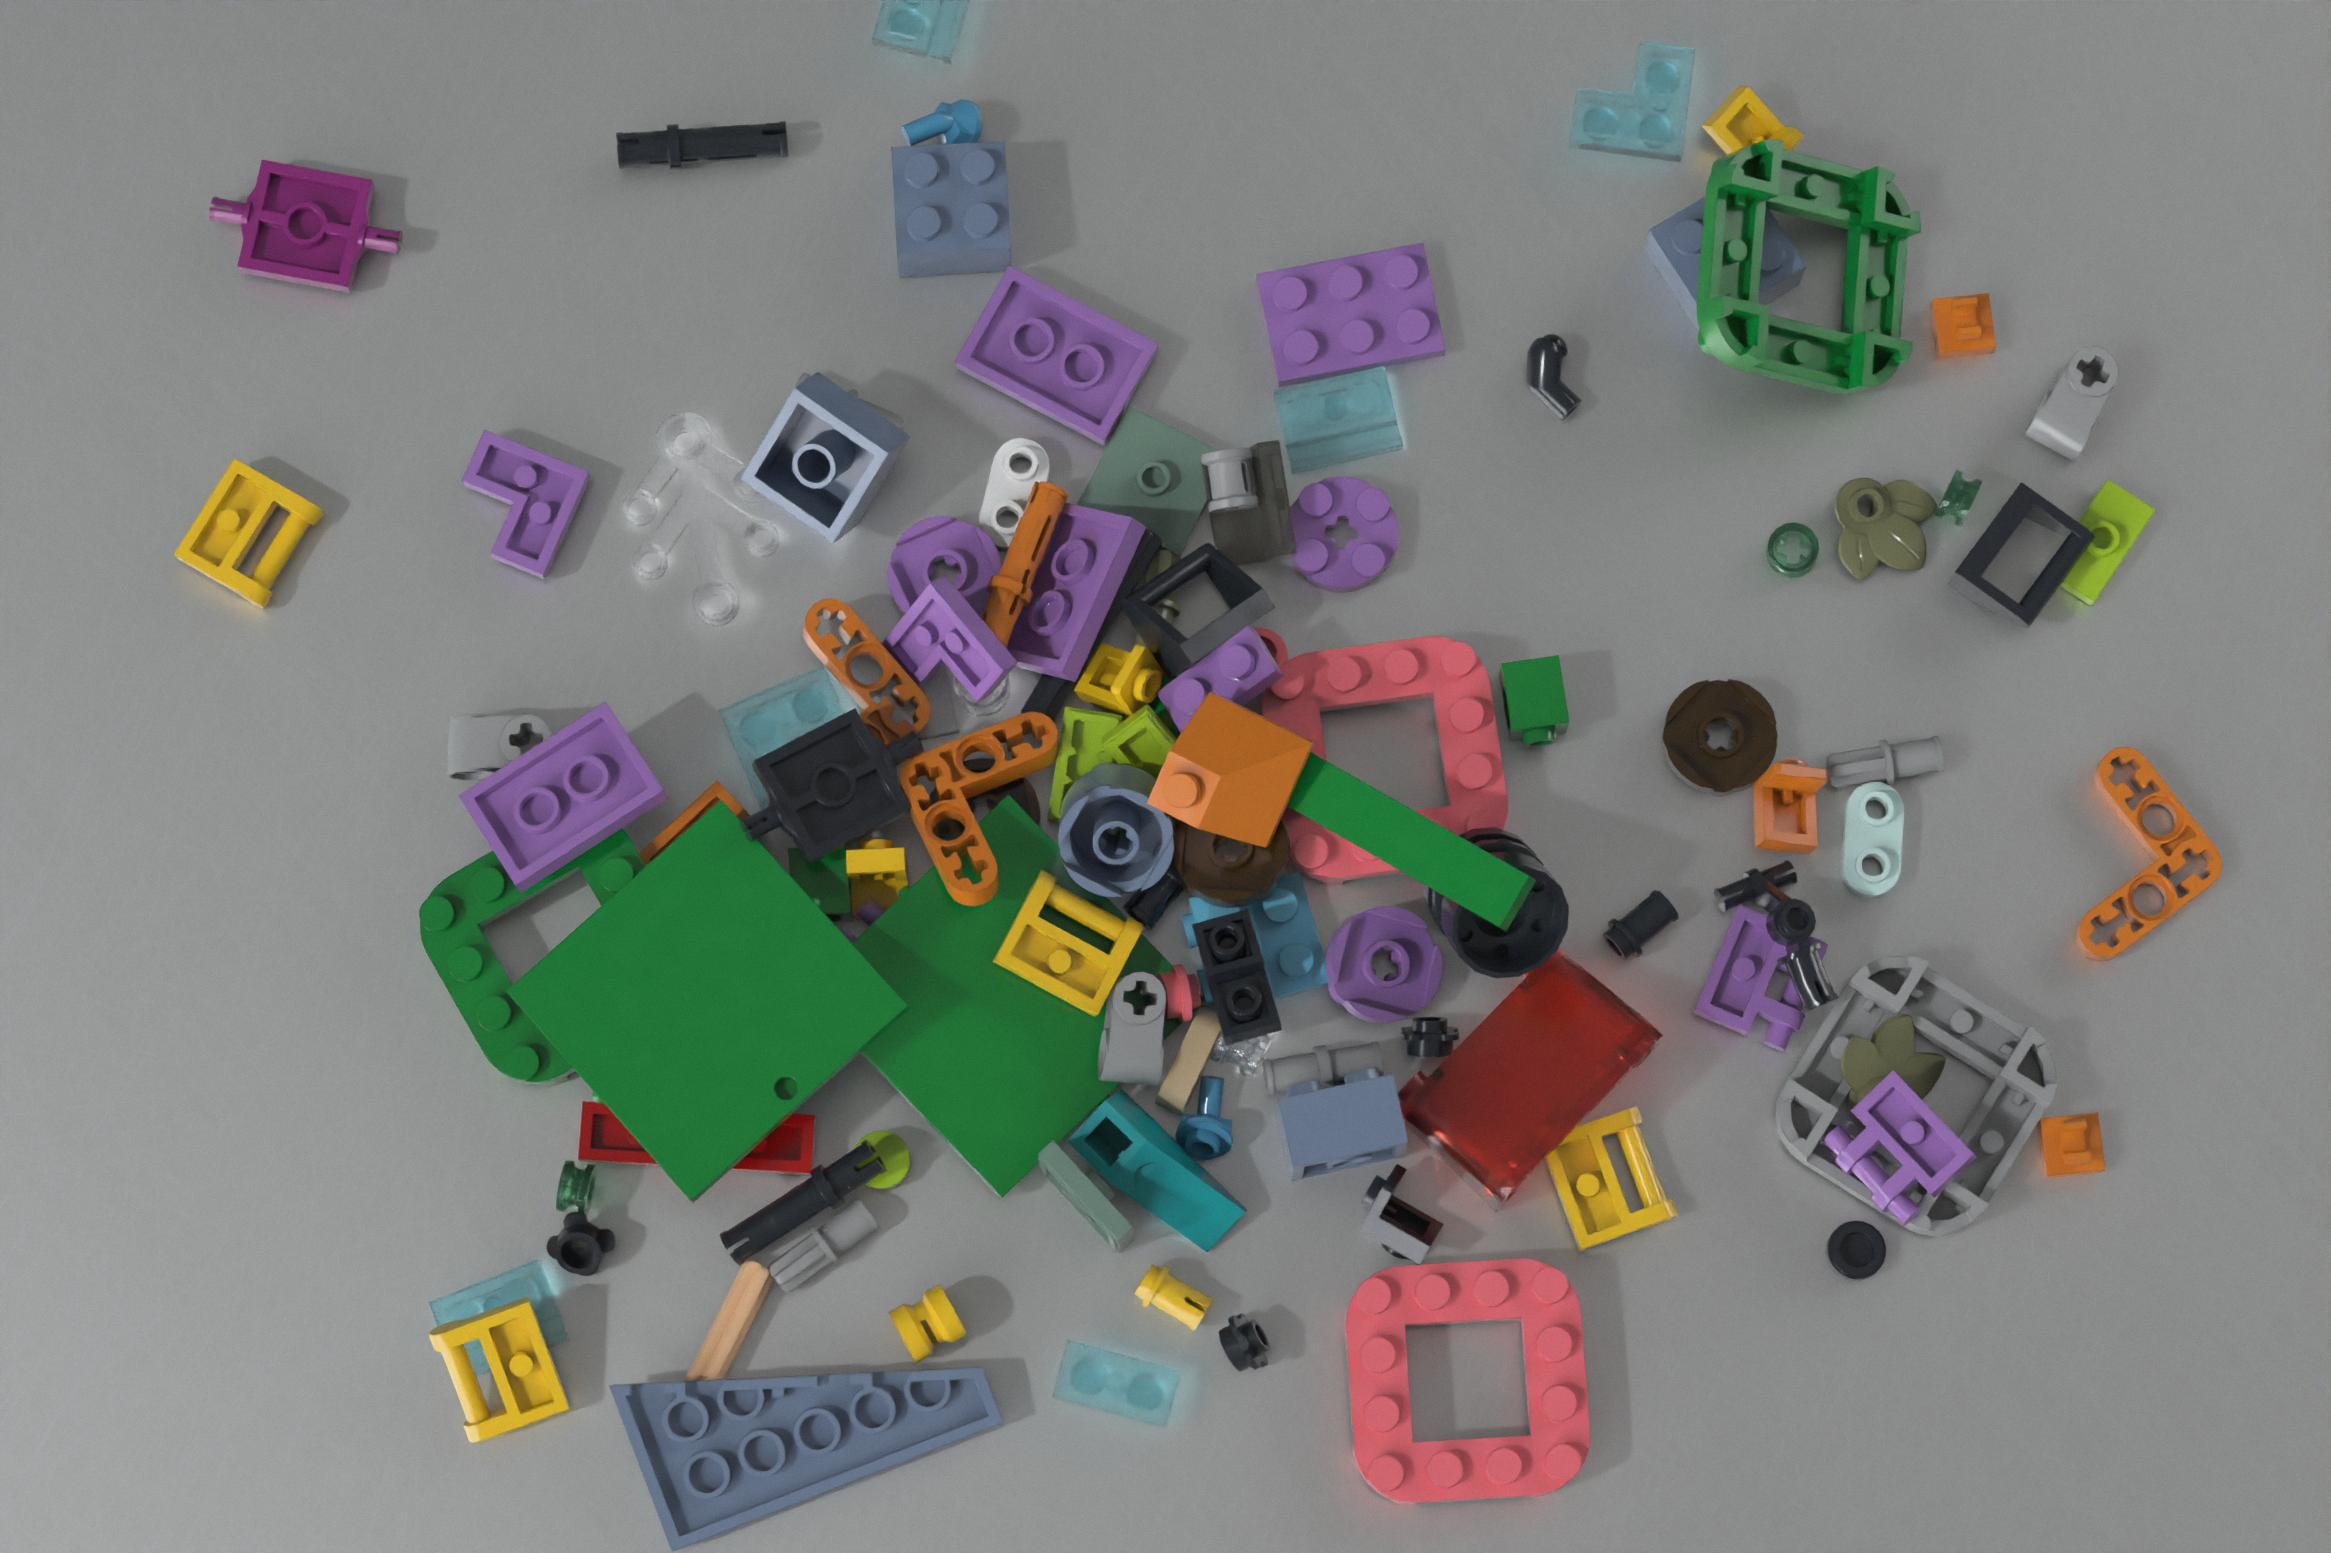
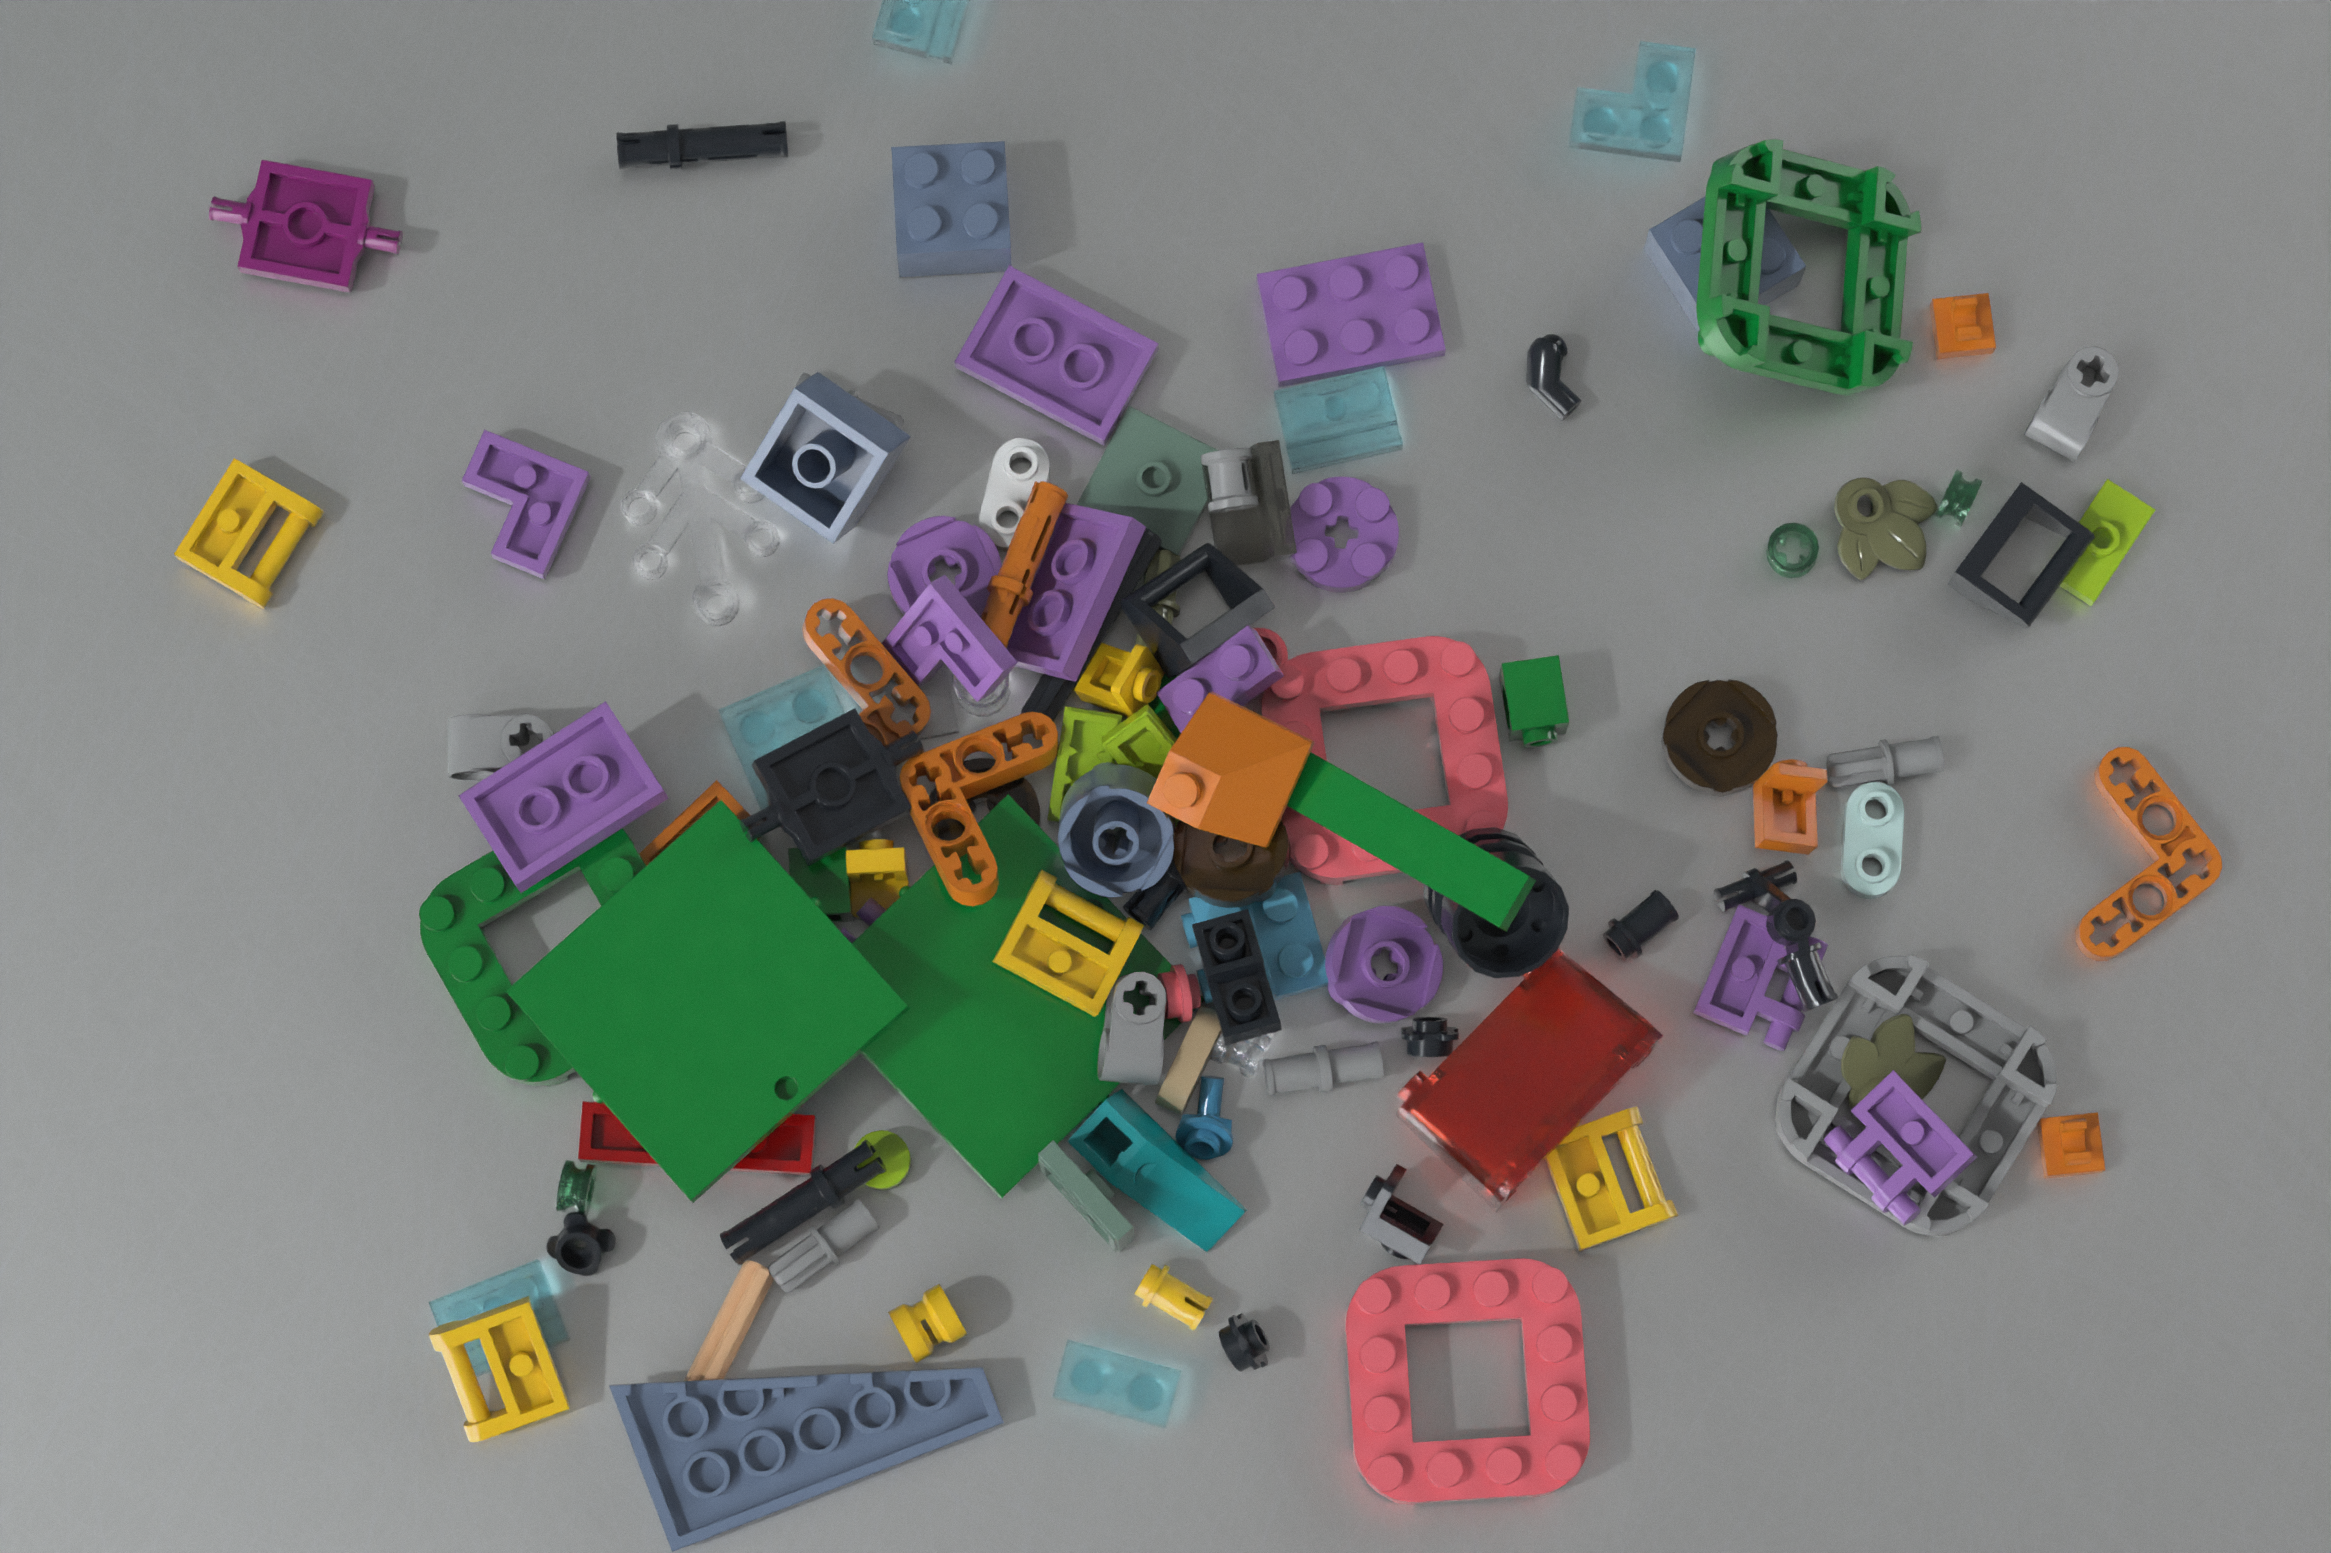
dark azure plate [901,99,982,146] -> none
sand blue brick [1276,1068,1409,1182] -> none
yellow bracket [1702,86,1804,155] -> none
black tile [1825,1221,1886,1281] -> none

